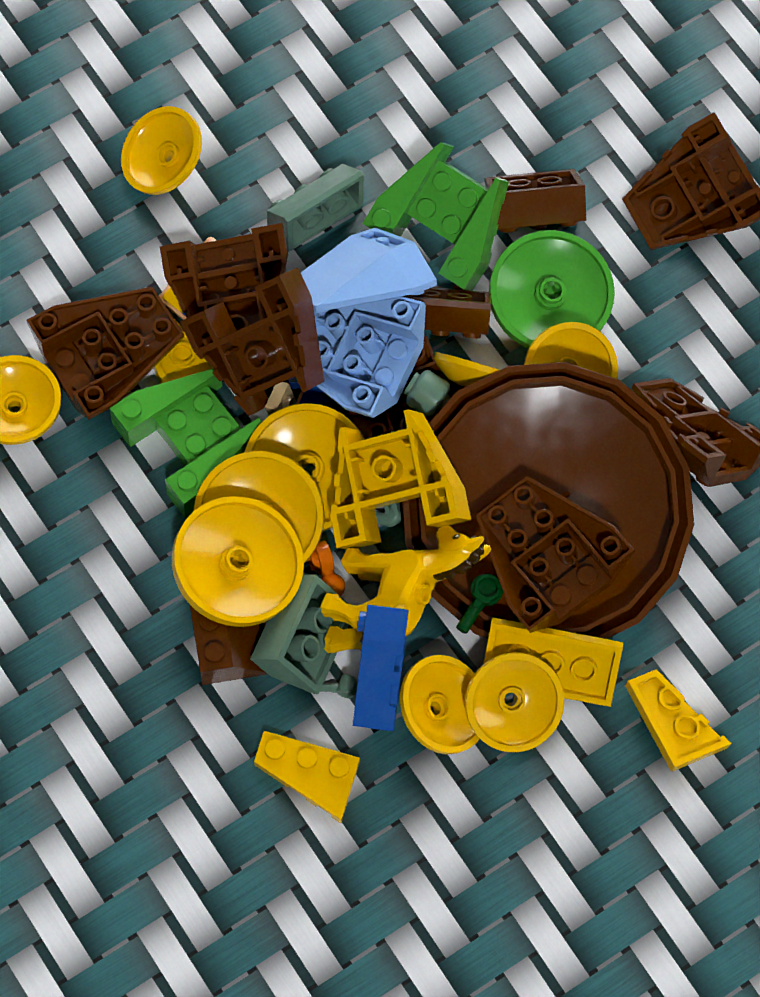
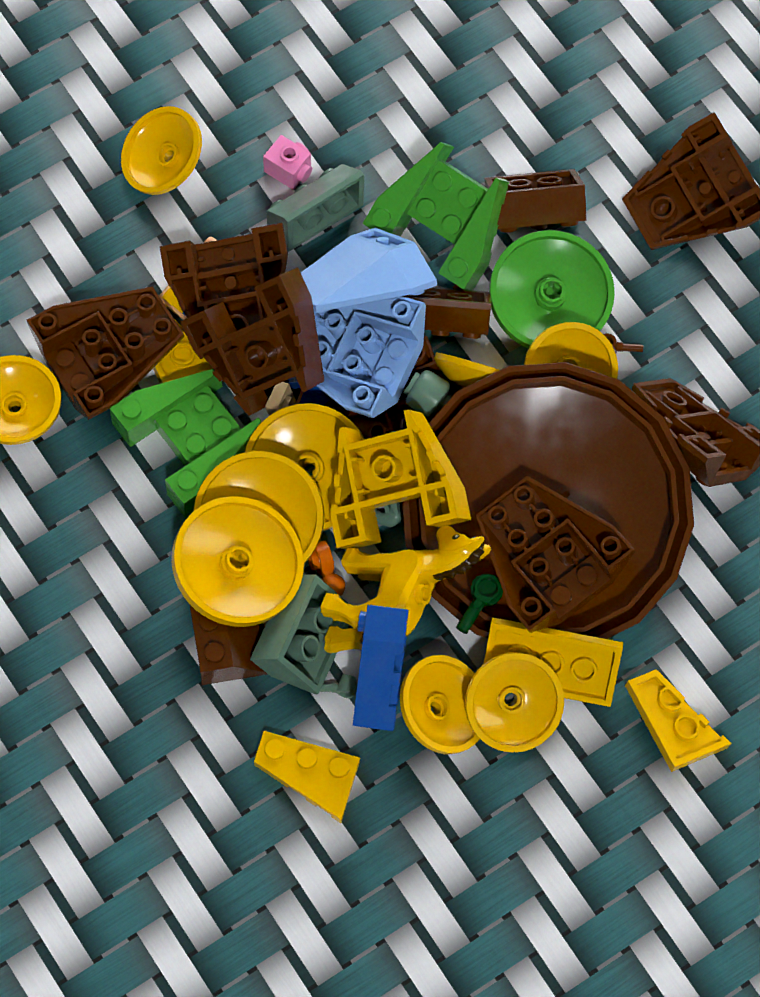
none -> bright pink brick [263,135,313,190]
none -> reddish brown hand [604,333,644,353]

